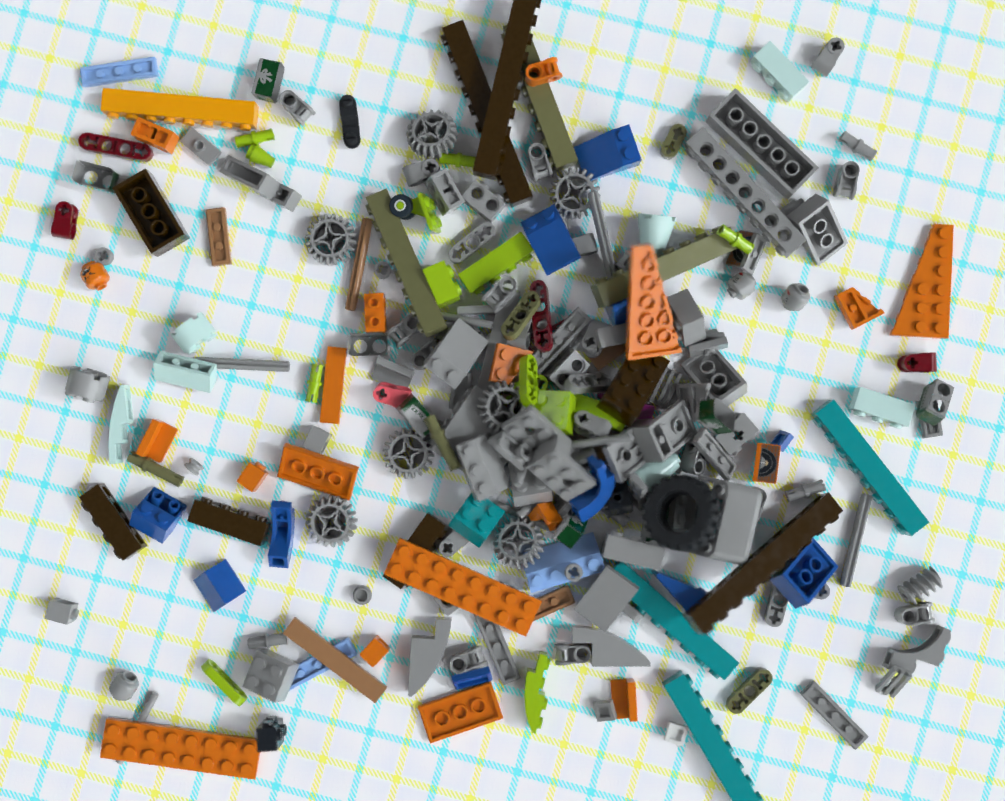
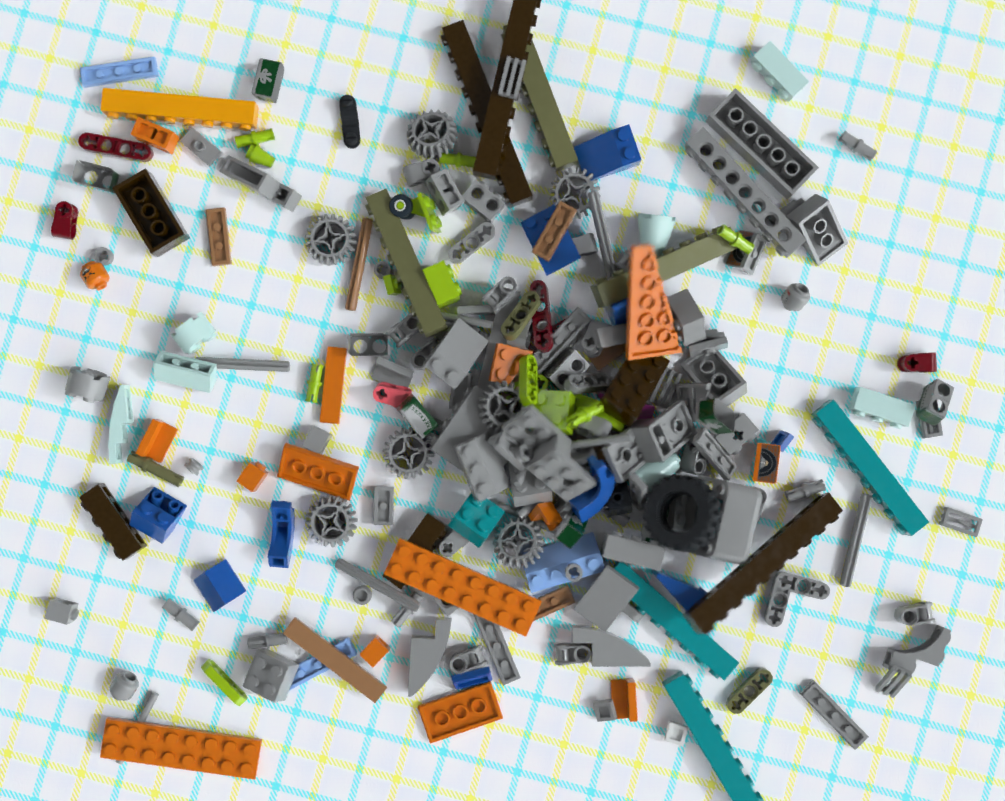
dark brown brick [187,496,272,546] -> none
black brick [256,715,287,752] -> none
light grey piece [279,90,316,127] -> none
orange brick [364,293,387,334] -> none
olive pin [423,414,461,472] -> none
lime brick [458,232,534,296] -> none
orange piece [524,57,563,87] -> none
lime slope [524,651,550,734] -> none
light grey piece [527,143,553,182] -> none
olive beam [660,124,687,159] -> none
light grey head [727,271,757,300] -> none
blue slope [770,538,839,609] -> none
light grey piece [811,37,845,77] -> none
light grey piece [833,161,860,200] -> none
orange wing [834,287,884,330] -> none
orange wing [889,224,954,339] -> none
light grey piece [897,566,943,605] -> none
none -> light grey pin [162,598,200,631]
none -> light grey axle [335,558,421,612]
none -> light grey plate [373,486,394,525]
none -> lime plate [383,274,402,296]
none -> light grey axle [391,591,424,627]
none -> light grey tile [498,56,526,100]
none -> medium nougat tile [531,201,577,262]
none -> lime pin [566,400,604,429]
none -> light grey tile [938,506,983,537]

